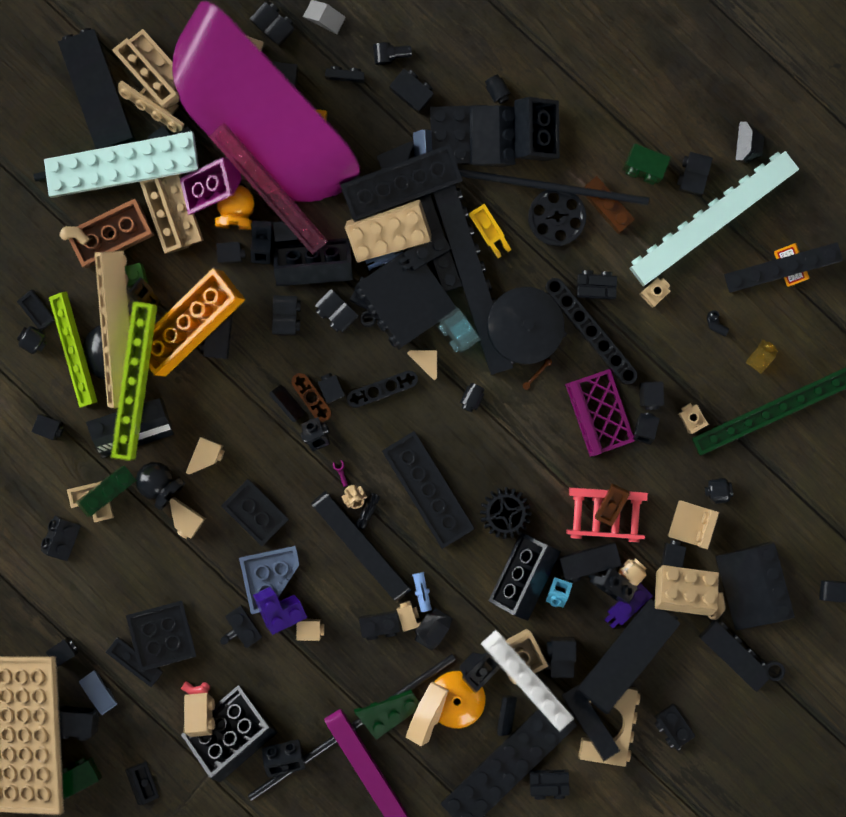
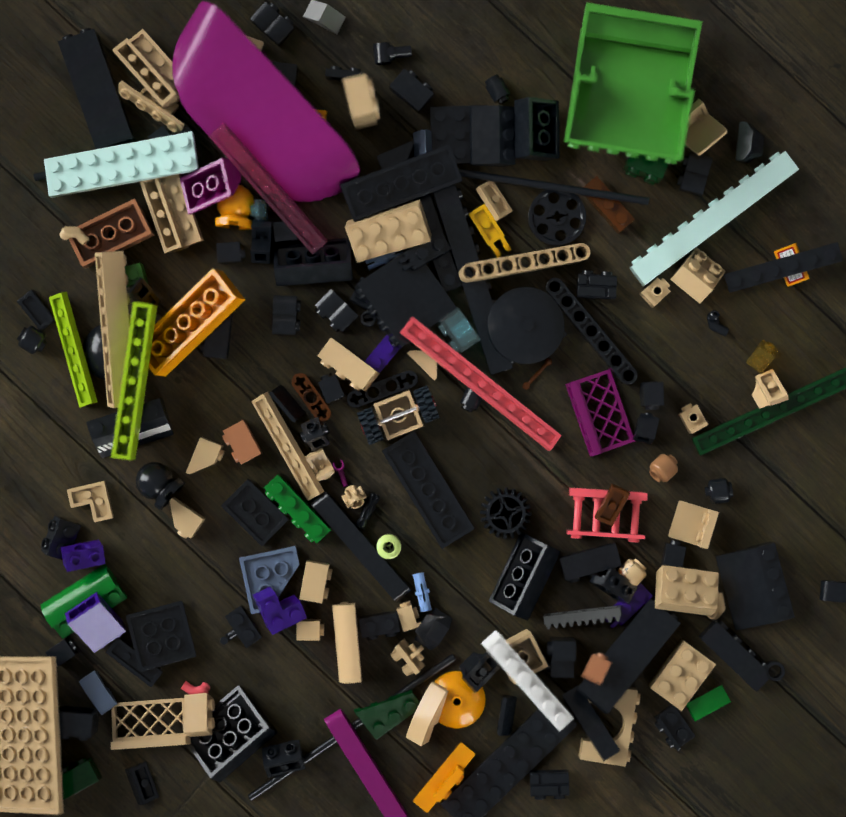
black brick [31,414,64,440] -> none
dark green brick [76,465,136,517] -> none
medium azure brick [545,577,572,608] -> none
none -> green brick [41,564,127,639]
none -> dark purple brick [61,539,106,572]
none -> brick [65,592,126,653]
none -> tan fence [111,698,191,750]
none -> nougat brick [222,420,263,464]
none -> clear light blue slope [250,199,269,222]
none -> tan plate [251,392,325,501]
none -> green brick [264,474,332,543]
none -> tan brick [299,560,333,603]
none -> tan bracket [305,448,335,481]
none -> tan brick [318,338,380,391]
none -> tan brick [332,602,362,683]
none -> tan brick [343,74,380,130]
none -> brick [357,386,440,445]
none -> dark purple hinge [364,335,399,373]
none -> yellowish green head [376,534,402,559]
none -> tan hips [390,638,425,676]
none -> coral plate [400,317,562,451]
none -> light orange bracket [413,742,475,813]
none -> tan beam [459,243,590,283]
none -> tan plate [476,181,513,221]
none -> dark grey gear [543,605,622,629]
none -> bright green panel [564,3,702,164]
none -> nougat brick [582,653,611,685]
none -> tan brick [648,639,716,711]
none -> medium nougat head [649,454,678,482]
none -> tan slope [670,247,726,303]
none -> tan bracket [685,99,727,155]
none -> green slope [686,685,731,721]
none -> tan slope [752,369,789,409]

